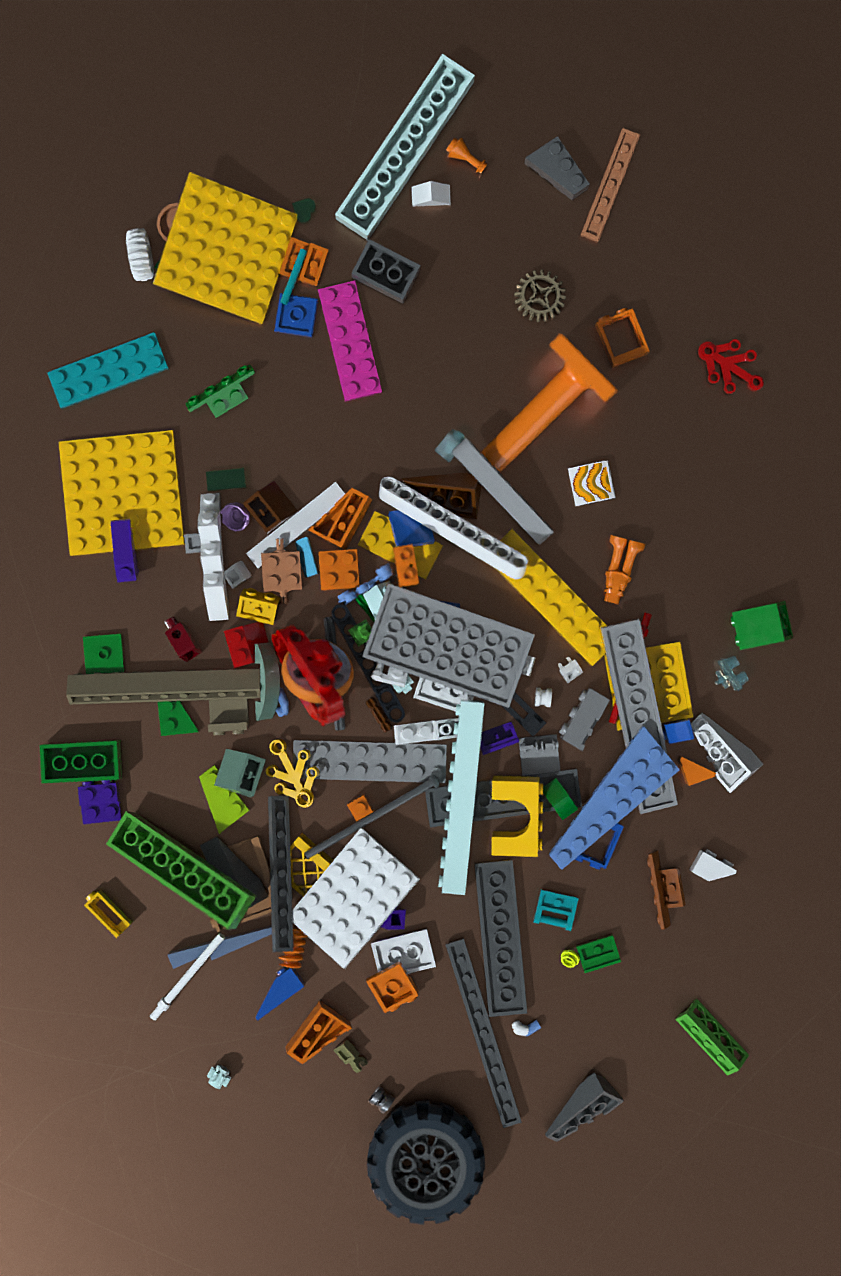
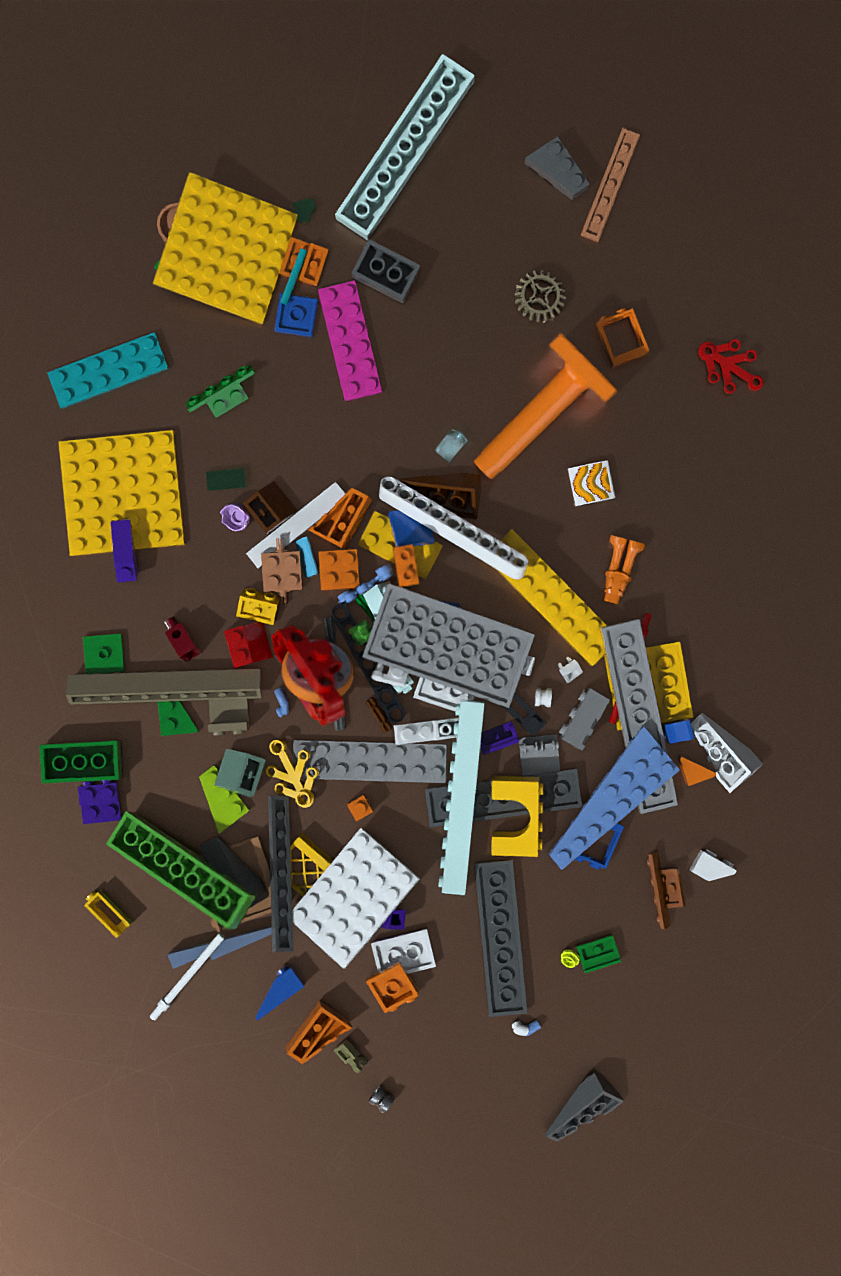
white gear [126,228,154,281] -> none
light grey tile [184,533,201,554] -> none
white arch [198,493,229,621] -> none
light aqua gear [207,1065,232,1089] -> none
white slope [224,561,252,589] -> none
sand green slope [255,642,280,721] -> none
orange piece [279,926,307,968] -> none
dark grey bar [304,775,440,859] -> none
wheel [367,1100,485,1225] -> none
white slope [412,181,451,207] -> none
dark grey plate [445,938,522,1128] -> none
orange piece [446,137,487,173] -> none
light grey beam [452,438,554,545] -> none
teal plate [533,889,579,931] -> none
green slope [543,778,578,820] -> none
bright green fence [675,999,749,1076] -> none
clear light blue hips [714,656,749,691] -> none
green slope [731,601,794,650] -> none

